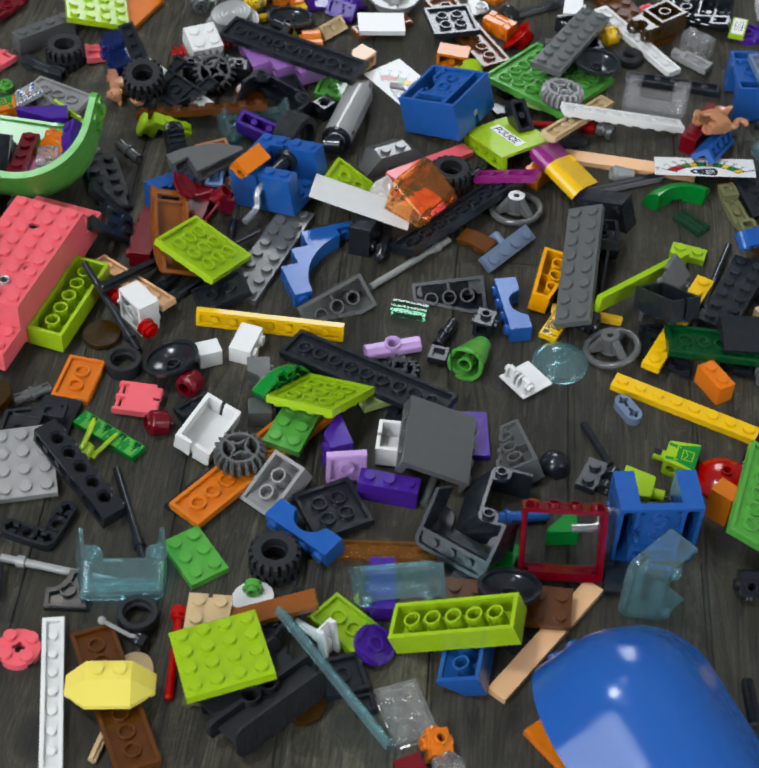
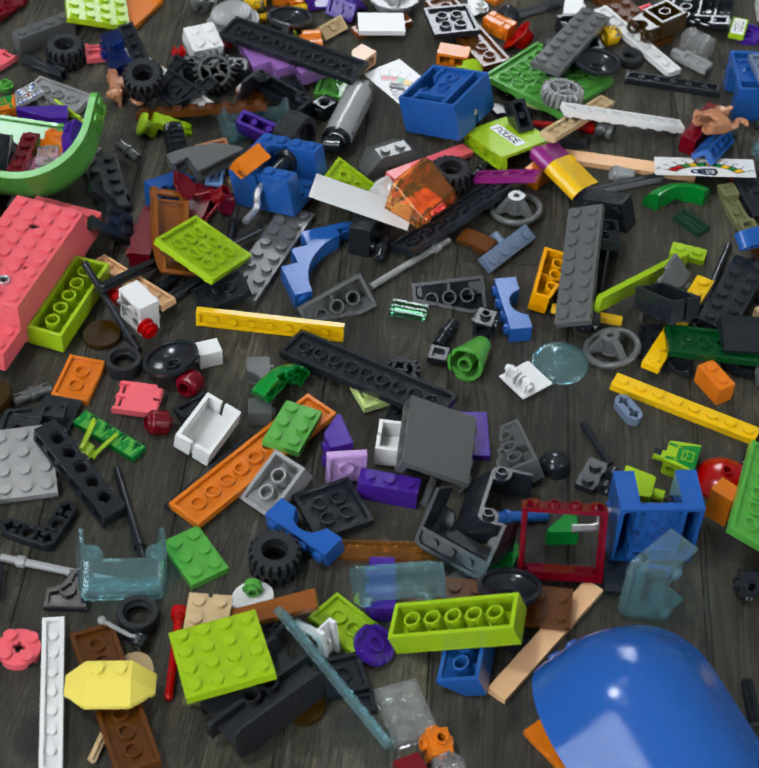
dark grey gear [212,430,267,479] -> none
white brick [229,322,265,365] -> none
lime plate [266,373,375,418] -> none
lavender piece [363,336,422,360] -> none
yellow tile [538,310,566,343] -> none
clear windscreen [622,73,691,119] -> none

